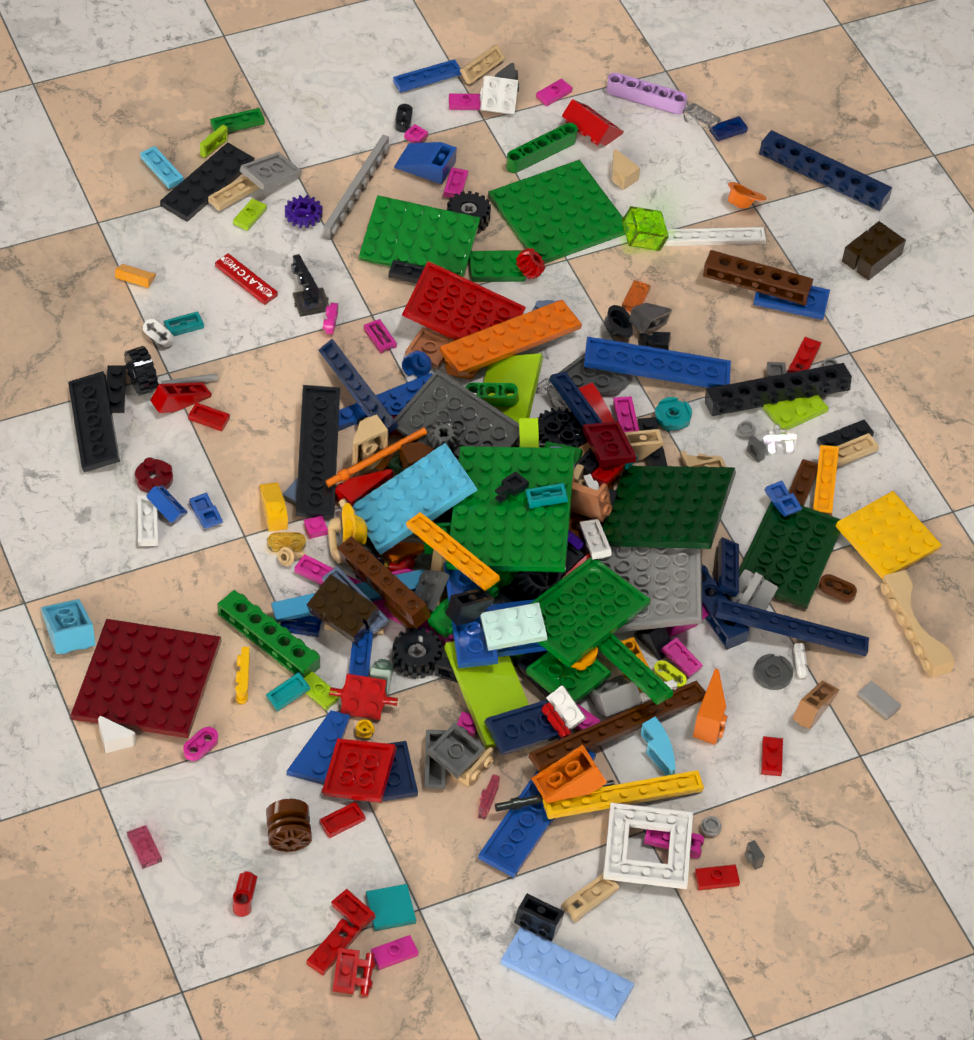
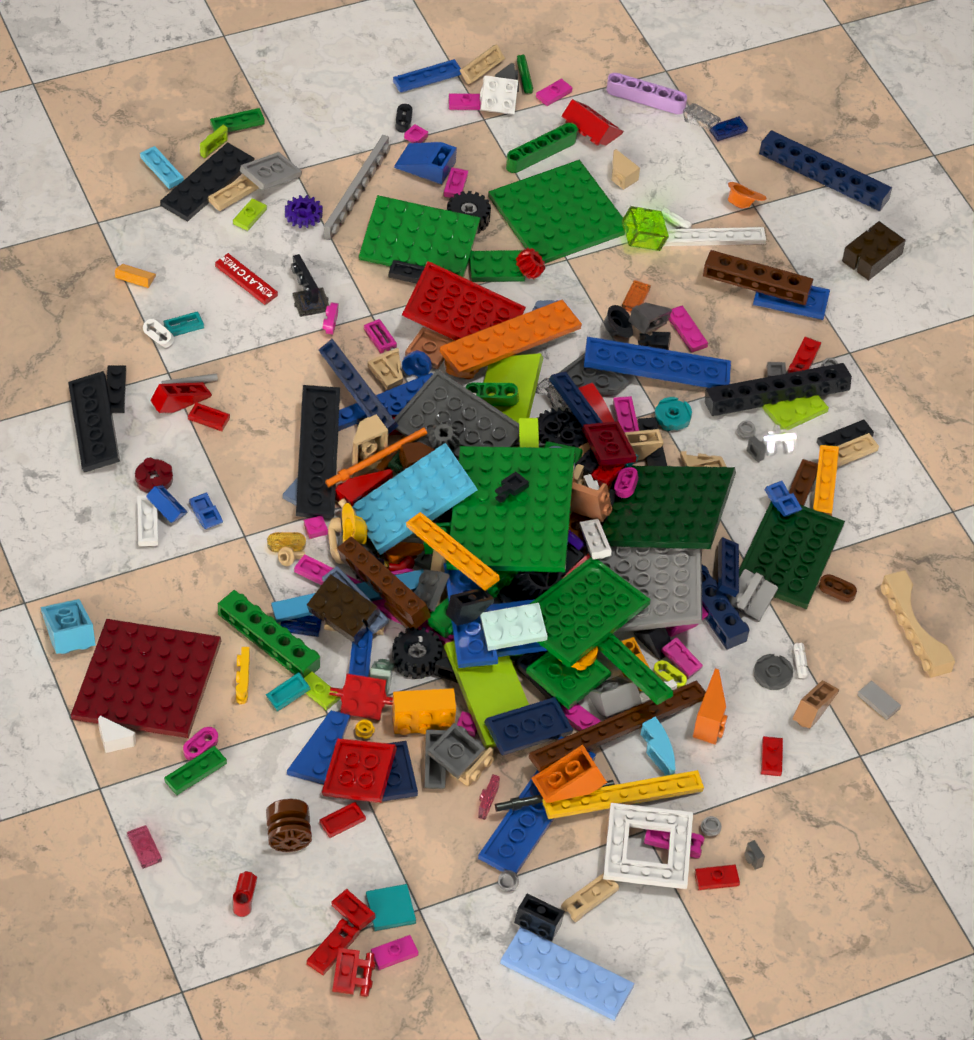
black bush [124,346,159,396] -> none
yellow slope [259,482,288,532] -> none
teal tile [526,483,568,508] -> none
red axle [541,703,571,739] -> none
white plate [546,686,586,731] -> none
dark blue plate [715,598,869,657] -> none
yellow plate [836,491,942,580] -> none
none -> green plate [164,746,227,796]
none -> tan wing [368,348,403,390]
none -> light orange brick [392,688,456,735]
none -> flat silver plate [498,870,519,891]
none -> green axle [517,54,533,94]
none -> dark pink plate [614,467,639,498]
none -> white axle [660,208,692,229]
none -> dark pink plate [669,305,708,353]

